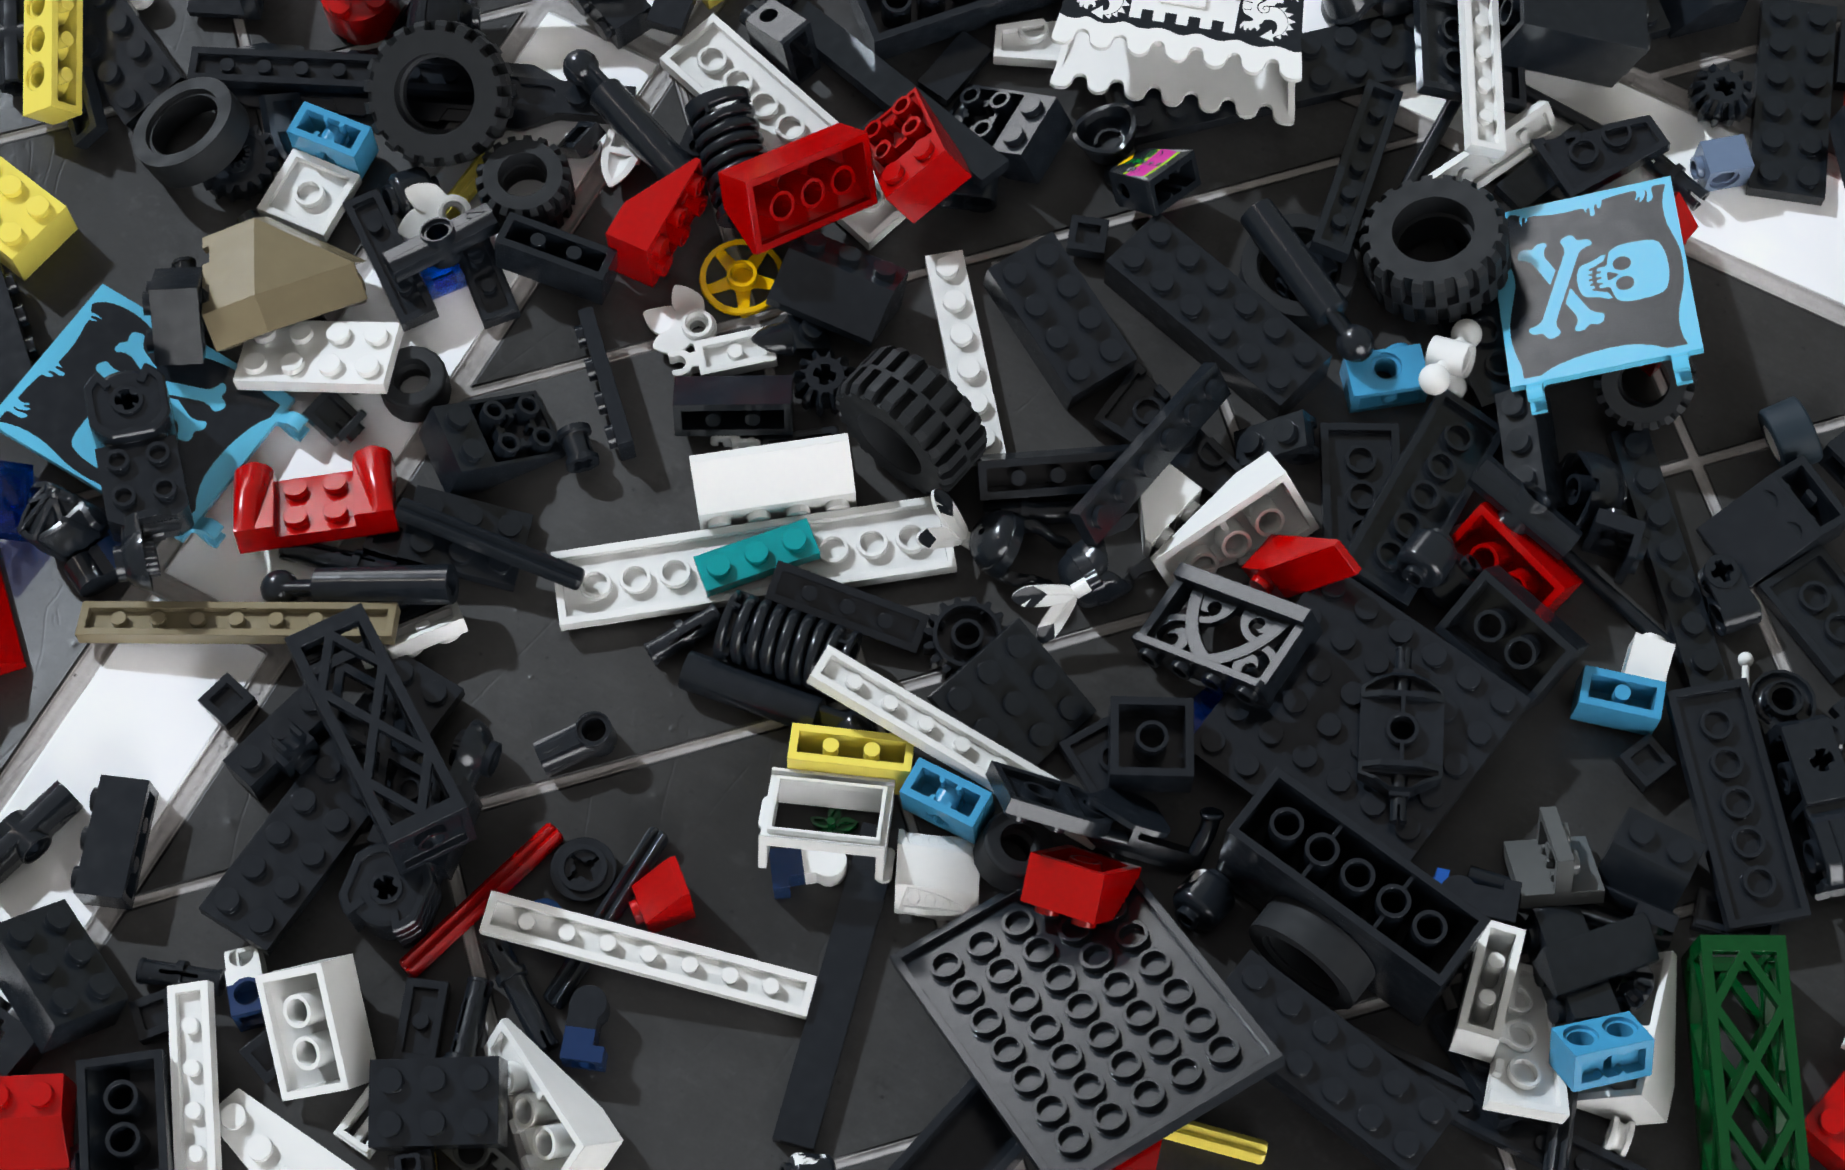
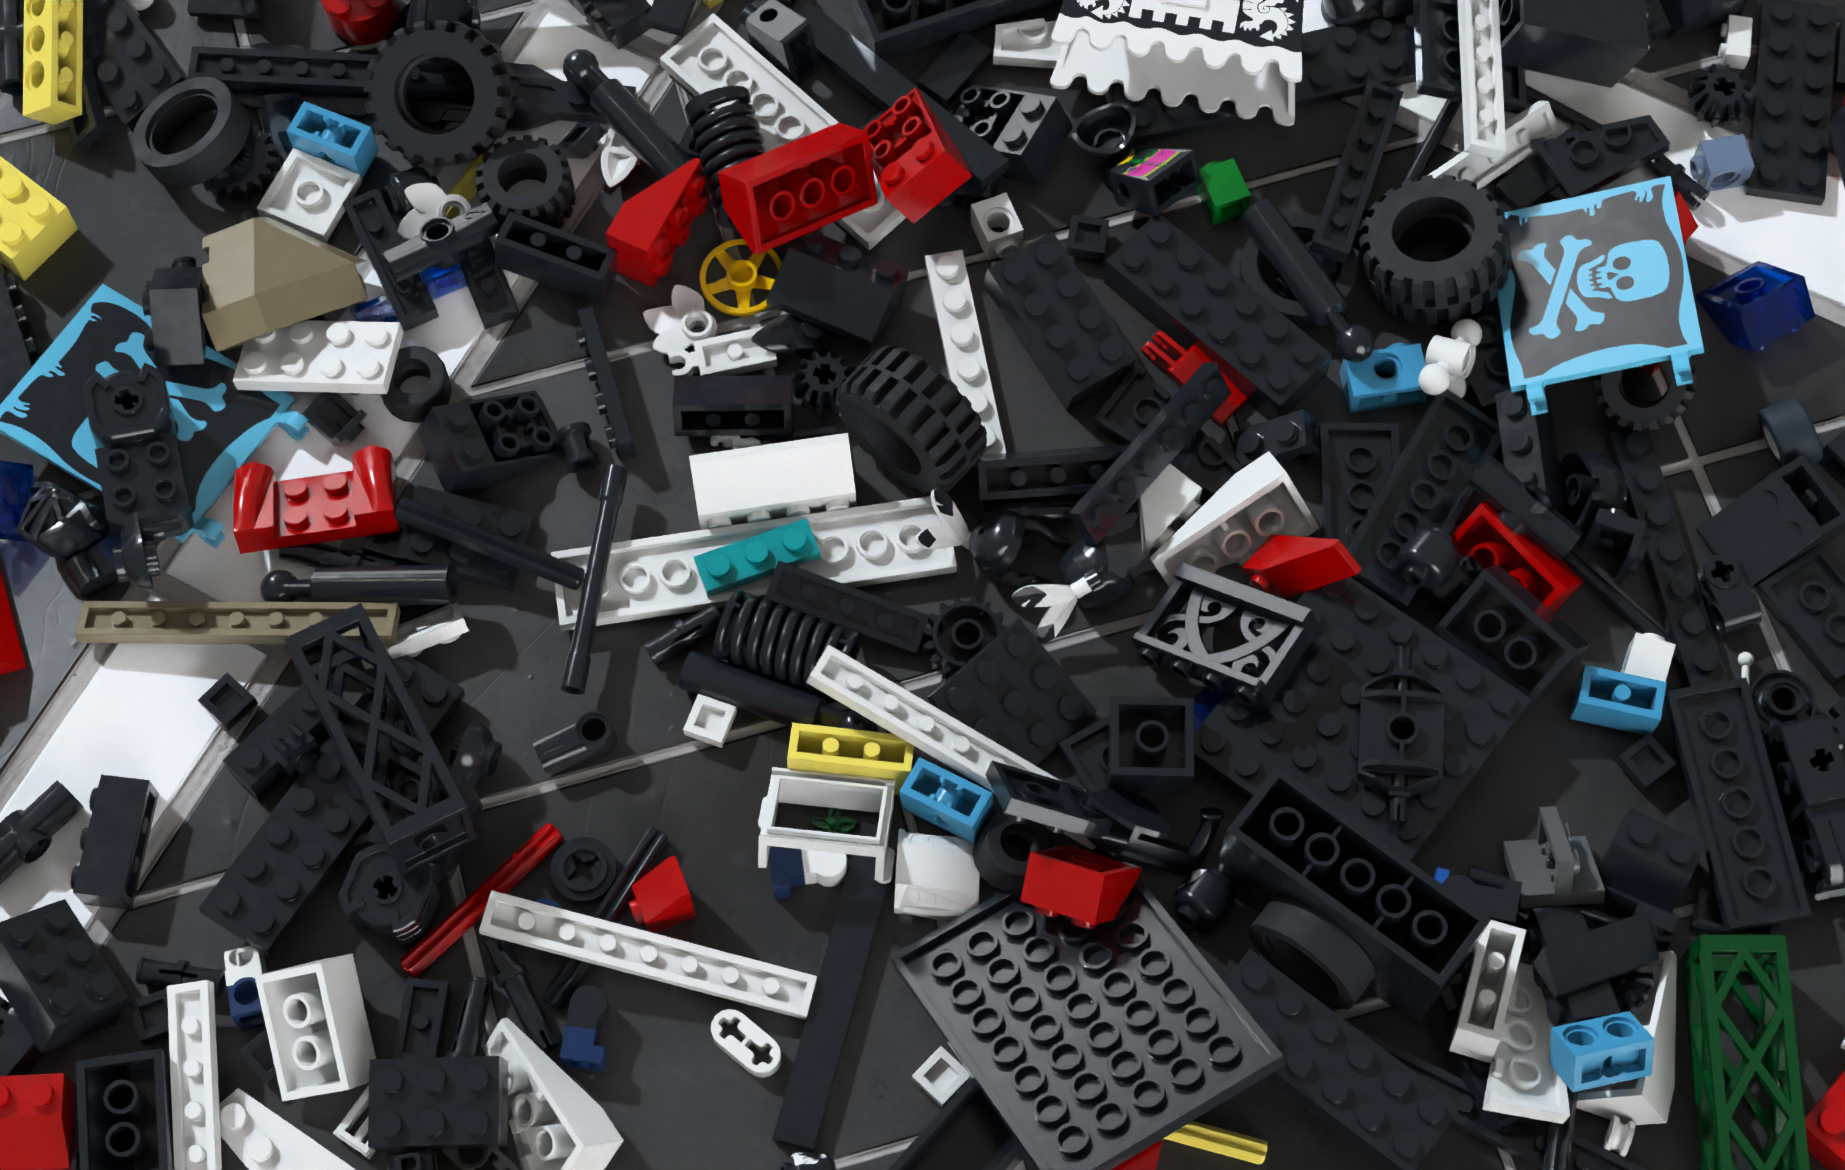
none -> clear blue brick [349,295,398,322]
none -> black piece [561,465,628,695]
none -> white plate [683,694,737,748]
none -> white beam [711,1009,782,1078]
none -> white plate [911,1046,971,1109]
none -> white brick [971,192,1024,260]
none -> red arm [1141,330,1247,428]
none -> green brick [1195,158,1251,226]
none -> clear blue slope [1696,260,1815,352]
none -> white piece [1718,15,1753,69]

